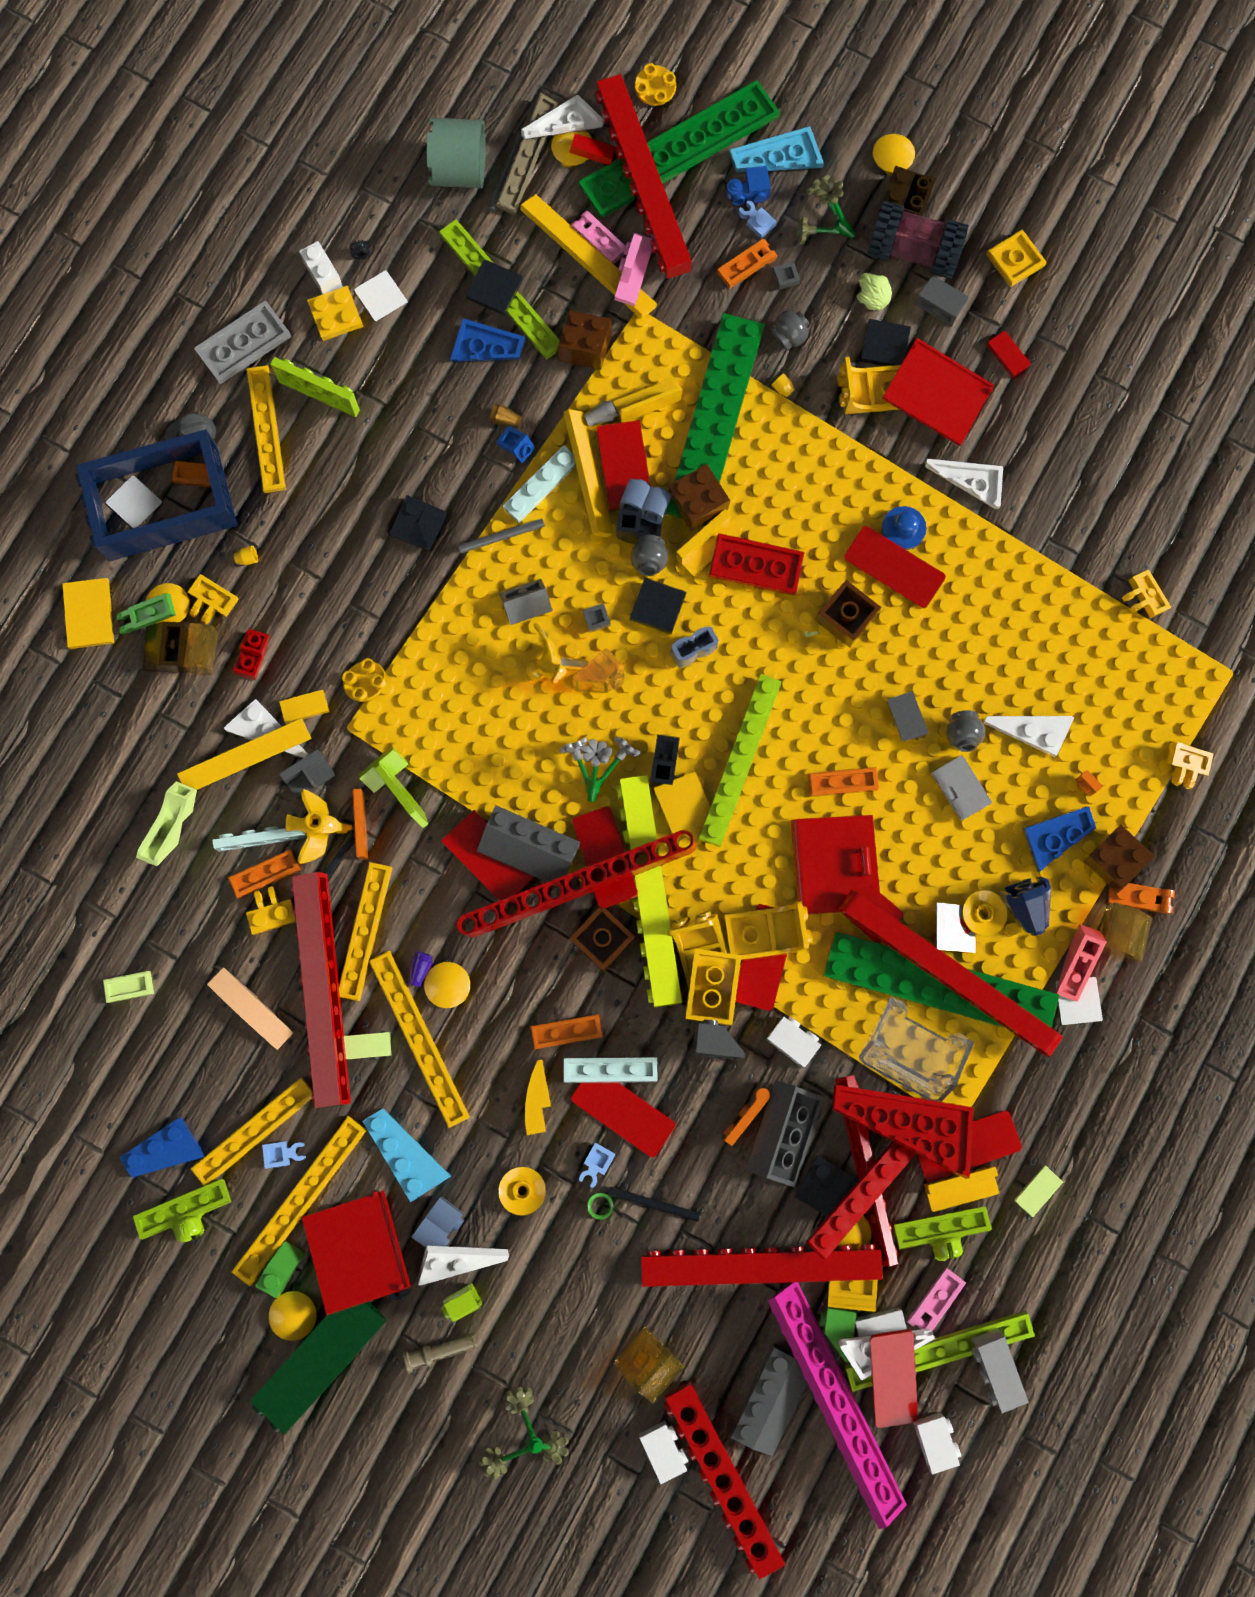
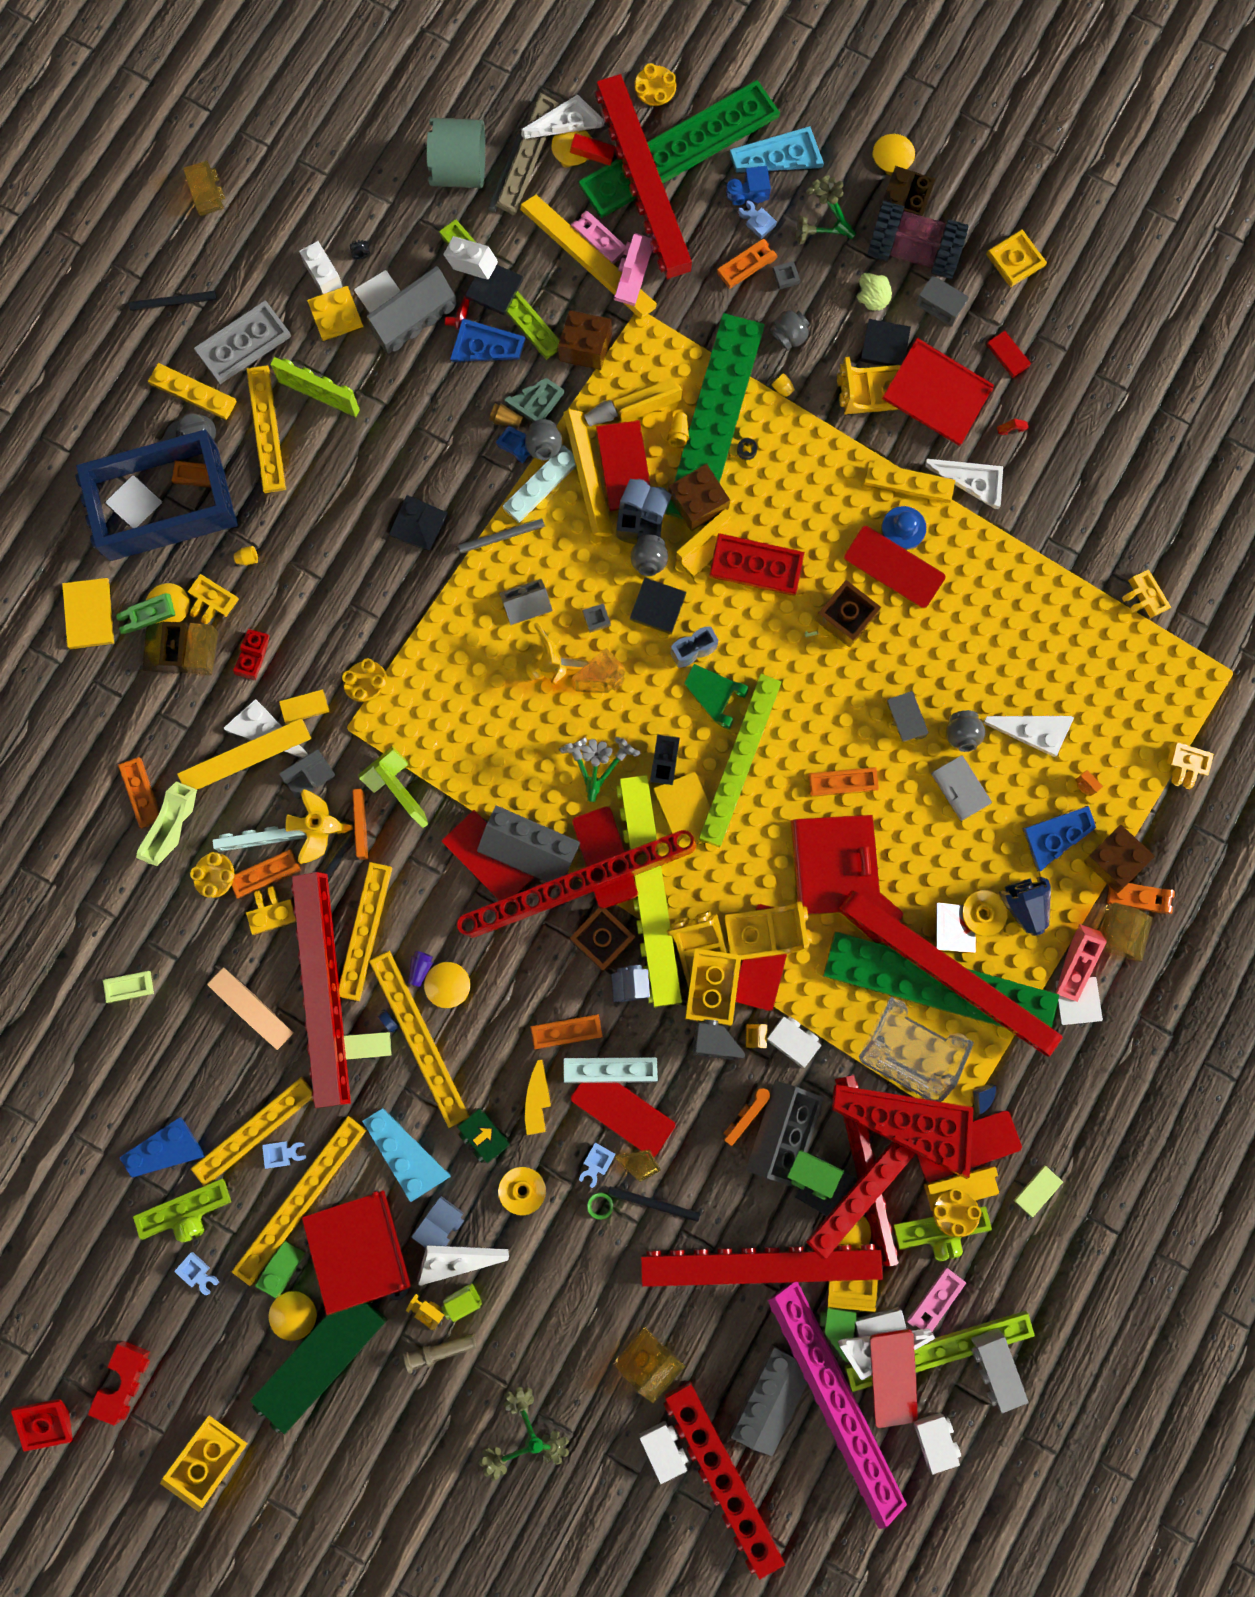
none -> red slope [11,1399,73,1451]
none -> red arch [88,1341,150,1426]
none -> orange tile [118,757,160,828]
none -> black bar [129,291,217,311]
none -> yellow plate [148,363,237,420]
none -> yellow slope [160,1415,248,1512]
none -> light blue plate [174,1252,219,1295]
none -> clear yellow brick [183,160,225,216]
none -> yellow dish [190,852,234,898]
none -> dark grey slope [367,266,457,354]
none -> dark blue tile [377,1009,399,1033]
none -> yellow plate [406,1294,444,1331]
none -> white brick [443,236,498,280]
none -> red bar [445,292,470,330]
none -> dark green brick [458,1108,511,1164]
none -> sand green wing [505,378,564,422]
none -> dark grey piece [525,419,562,460]
none -> sand blue brick [611,965,650,1002]
none -> clear yellow piece [615,1149,661,1182]
none -> yellow cone [667,413,689,447]
none -> green flag [684,664,749,730]
none -> black bush [737,438,757,460]
none -> yellow tile [746,1024,767,1048]
none -> bright green brick [788,1150,844,1200]
none -> yellow plate [864,462,955,503]
none -> yellow dish [933,1188,981,1238]
none -> dark blue tile [973,1083,996,1114]
none -> red tile [997,418,1029,435]

